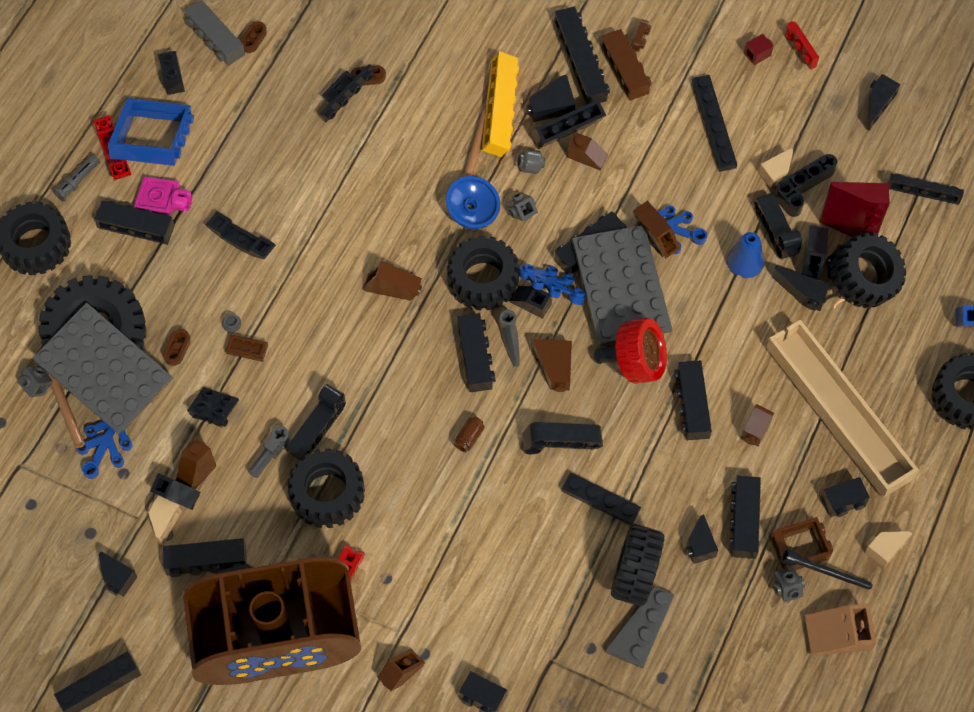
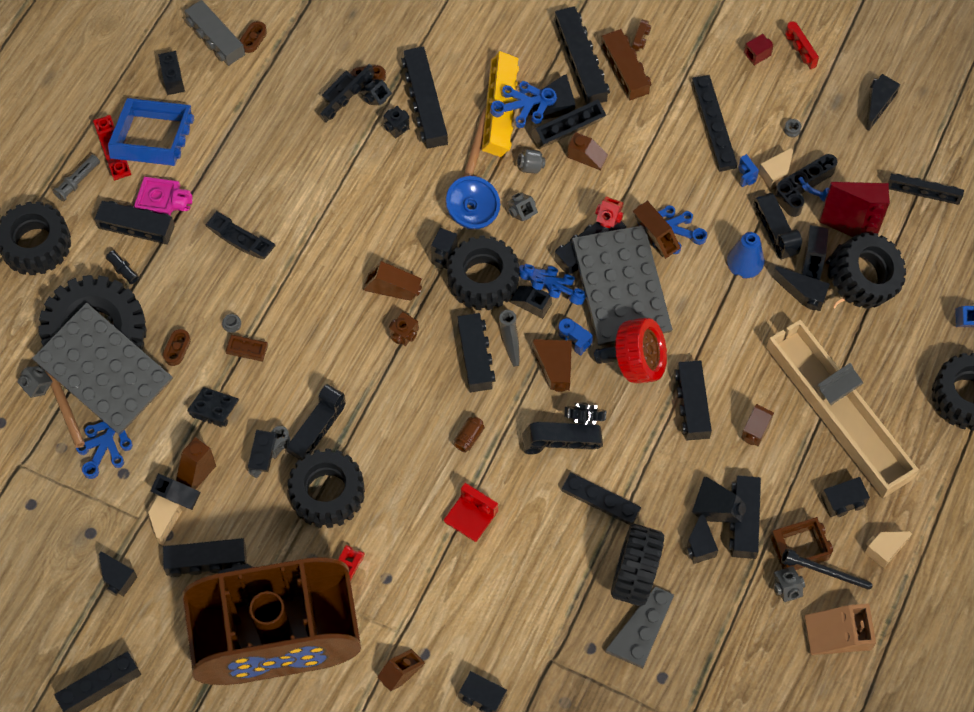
none -> black pin [106,250,139,284]
none -> black plate [248,430,277,472]
none -> black brick [360,79,392,106]
none -> black brick [383,105,410,139]
none -> reddish brown brick [389,312,419,346]
none -> black brick [401,46,448,149]
none -> black brick [431,228,458,269]
none -> red bracket [444,483,498,542]
none -> blue plant [490,81,557,128]
none -> blue leg [558,318,593,356]
none -> black gear [564,402,607,425]
none -> red brick [595,196,624,228]
none -> black slope [692,477,747,523]
none -> blue bracket [739,154,759,187]
none -> dark grey bush [784,119,802,137]
none -> blue piece [799,177,829,202]
none -> dark grey panel [818,363,864,405]

